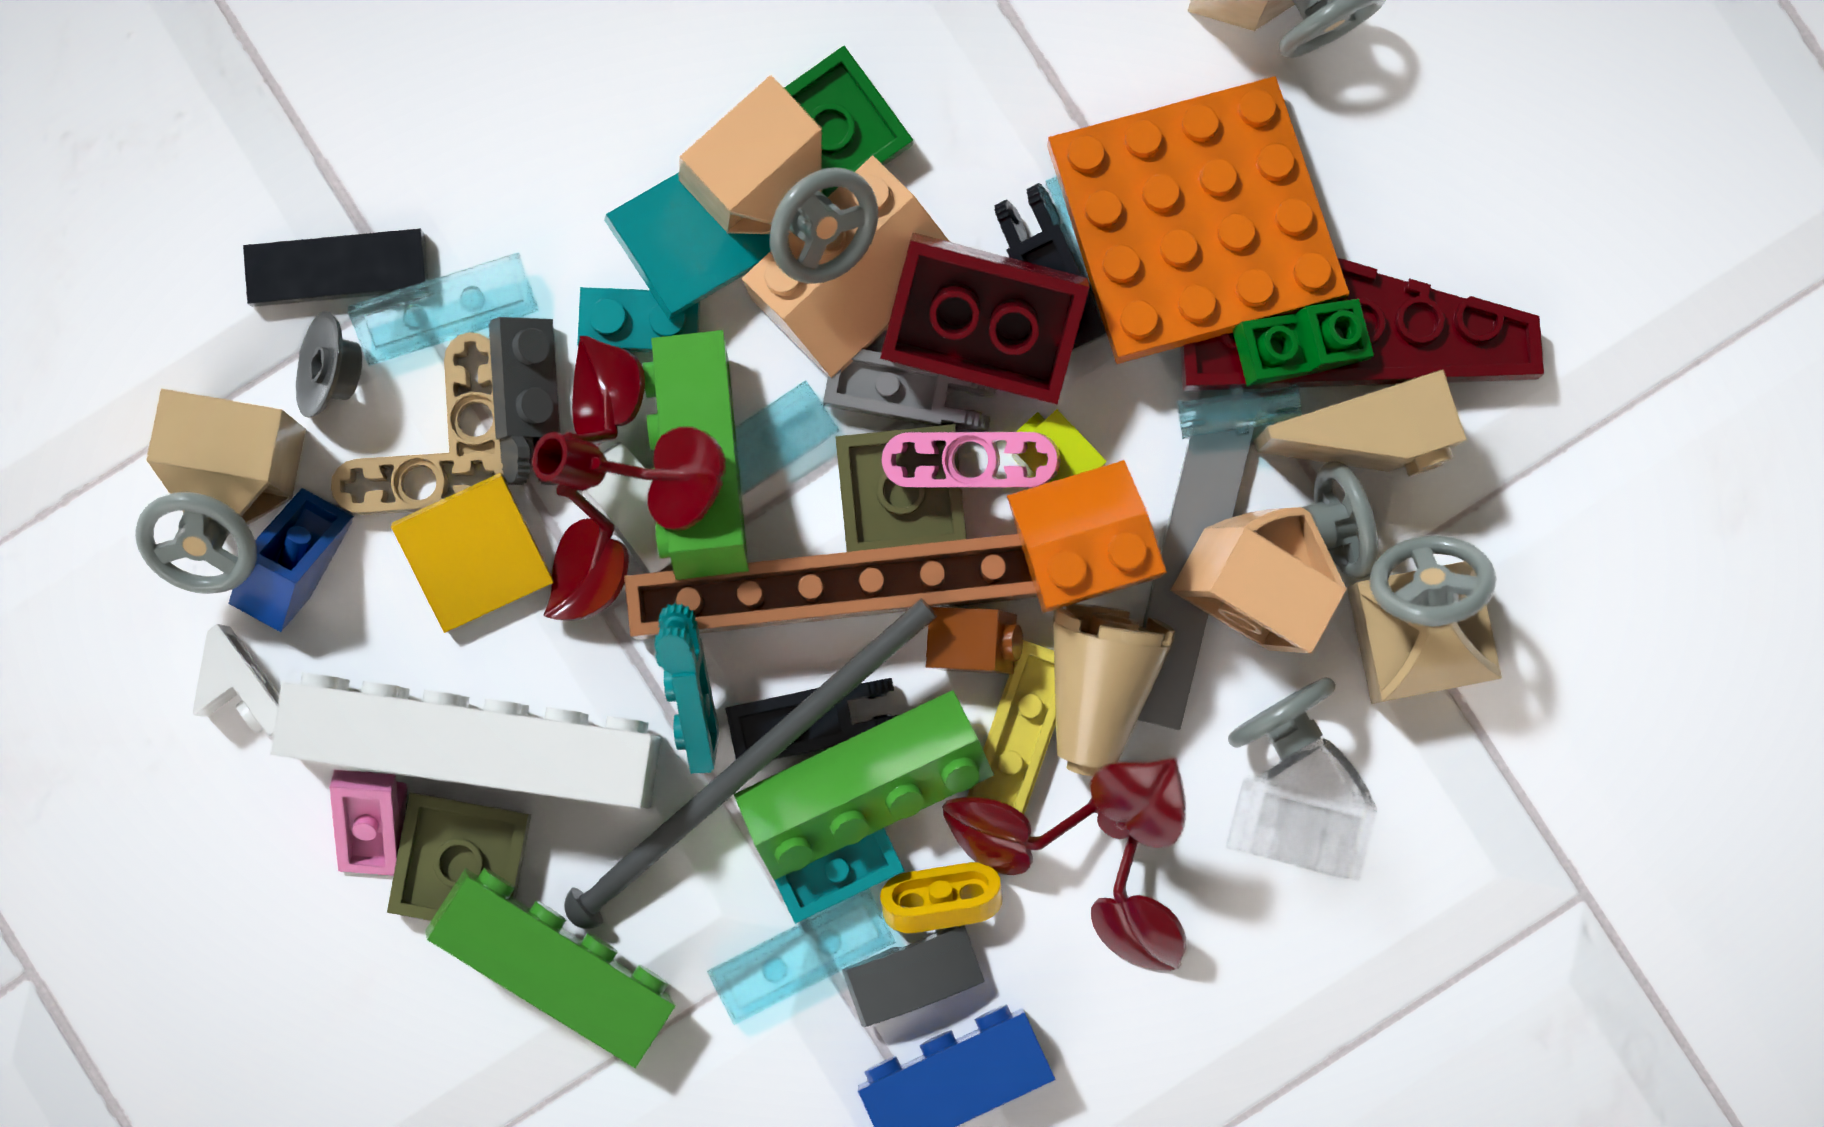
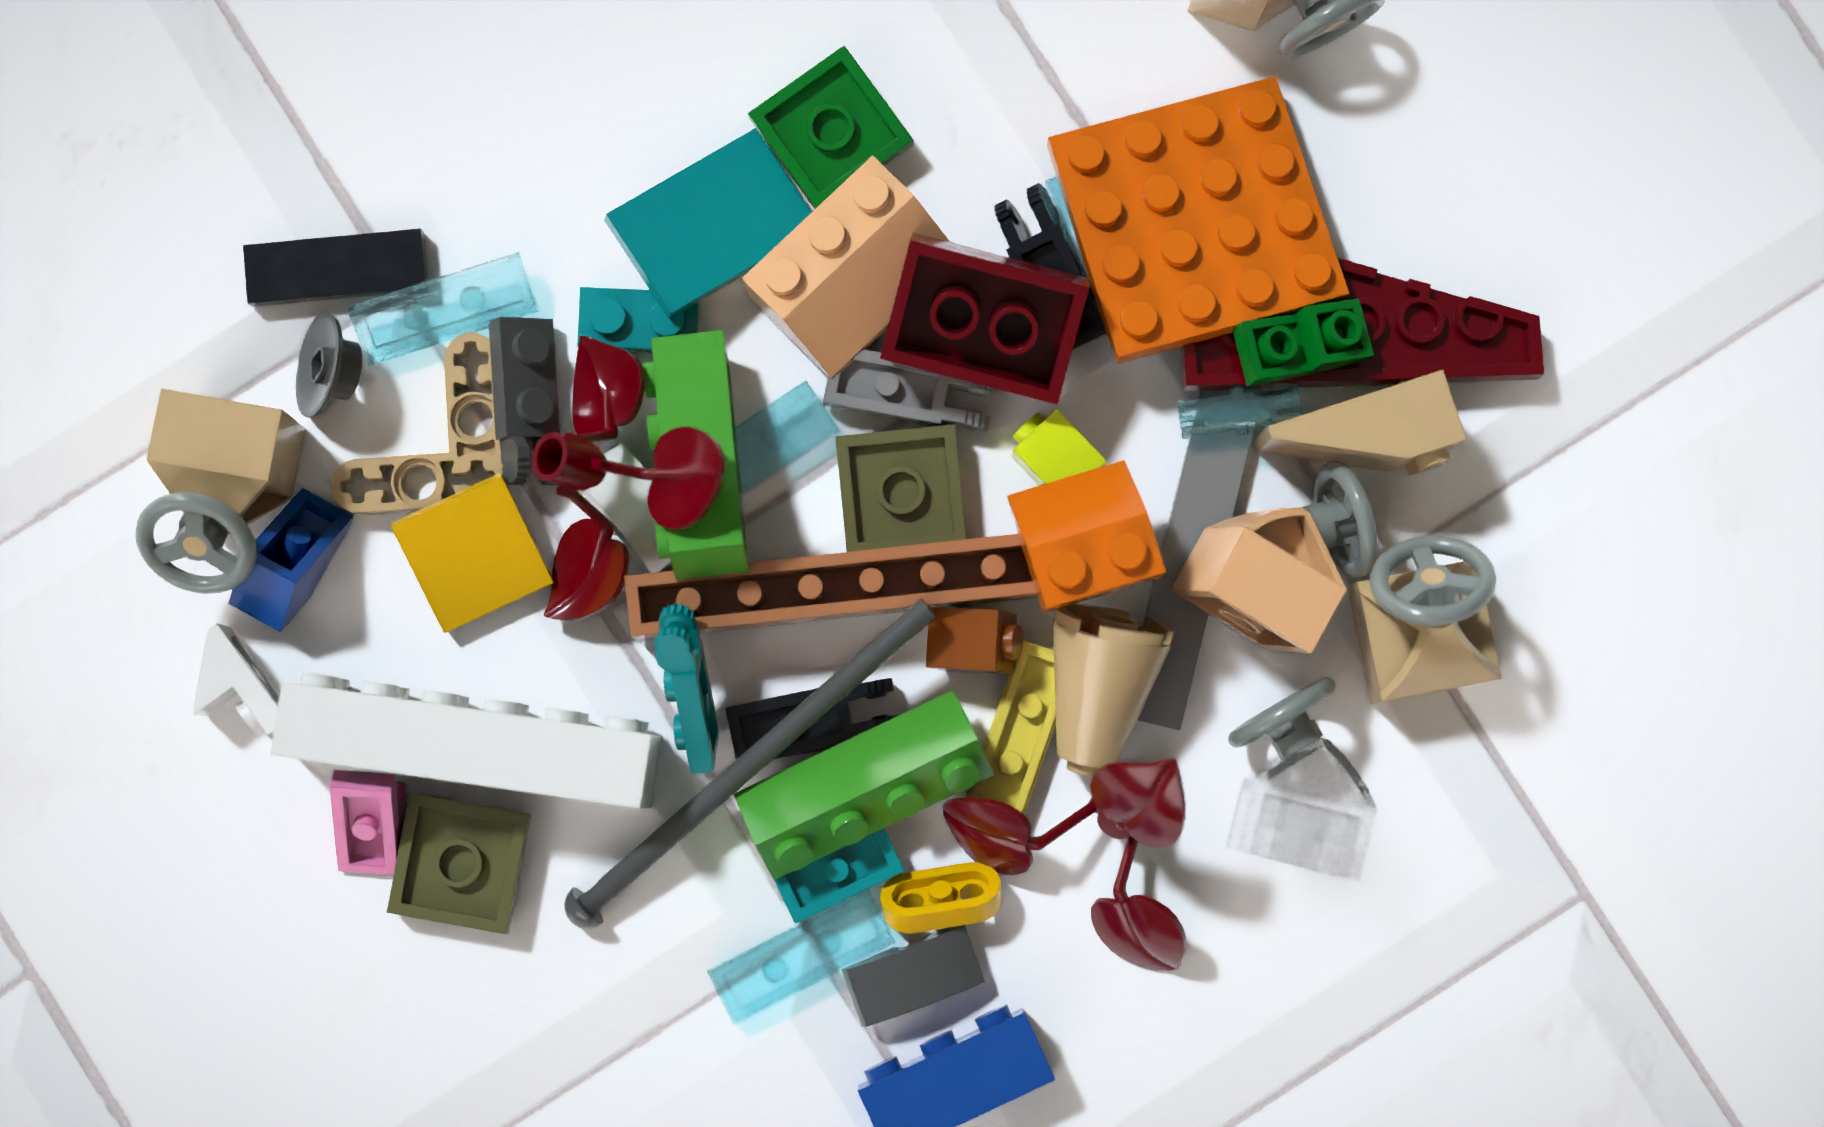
bright green brick [425,868,676,1069] -> none
light nougat piece [679,74,878,284] -> none
bright pink beam [882,432,1061,487] -> none

